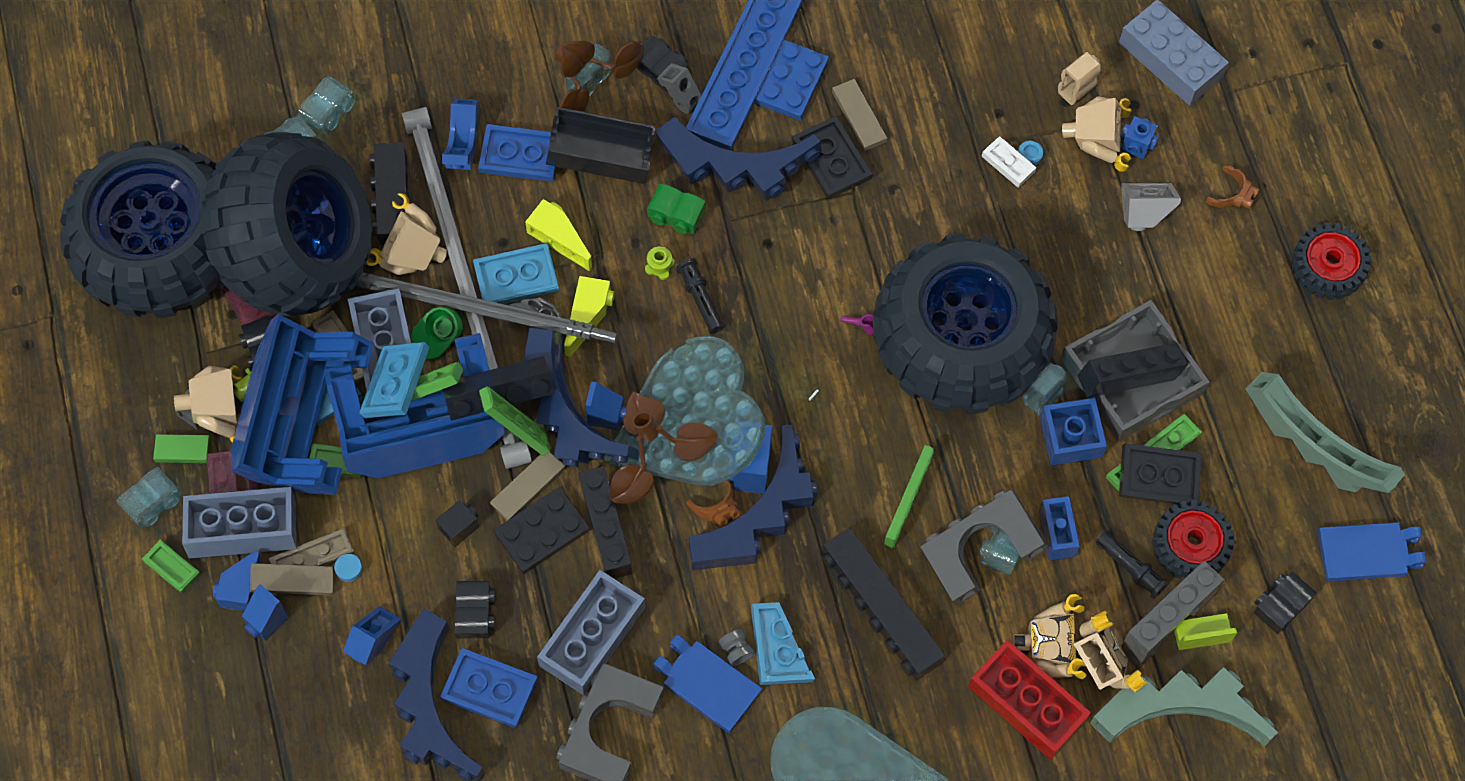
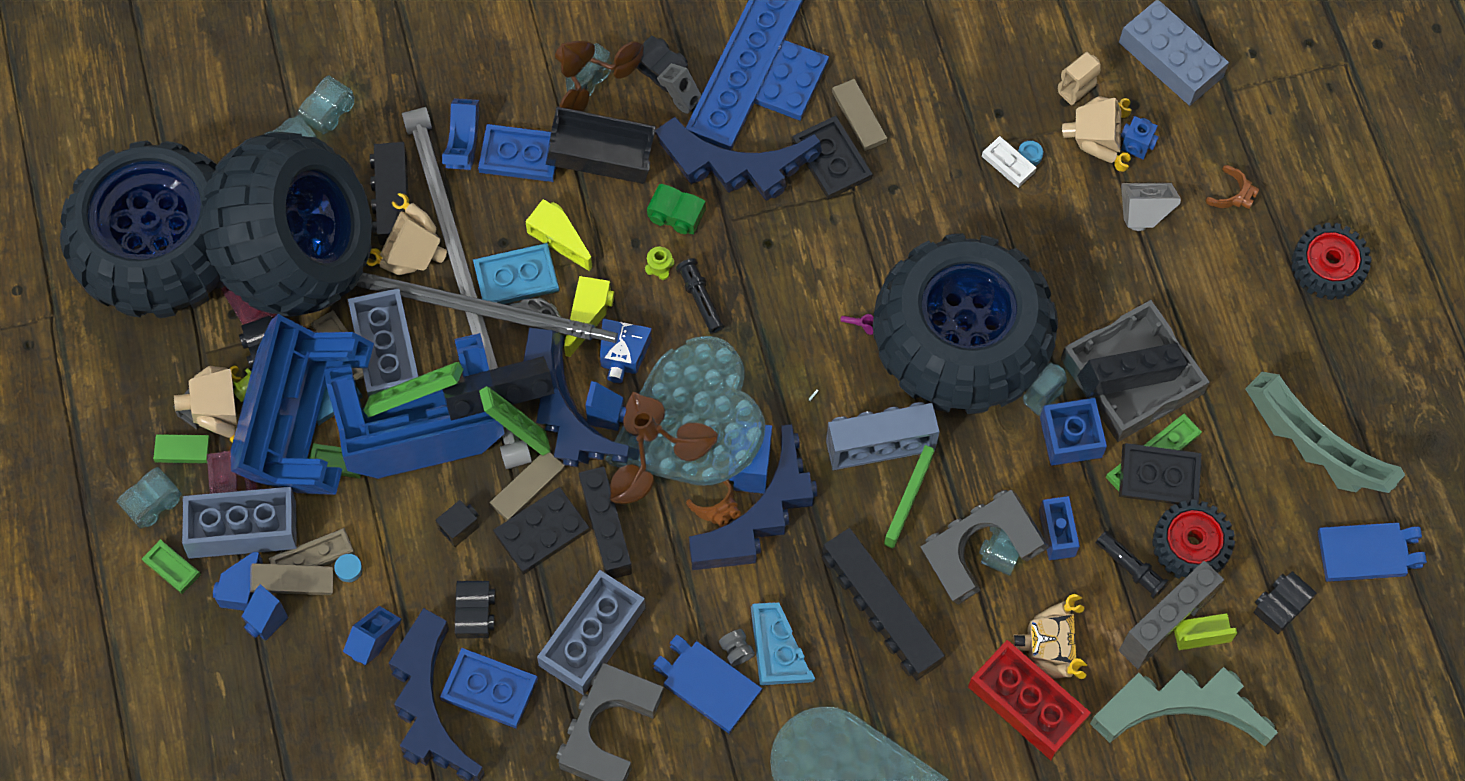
dark azure tile [359,342,430,418] -> none
green cap [411,307,463,359] -> none
tan torso [1074,611,1147,692] -> none
none -> blue torso [600,319,652,383]
none -> sand blue brick [826,402,939,470]

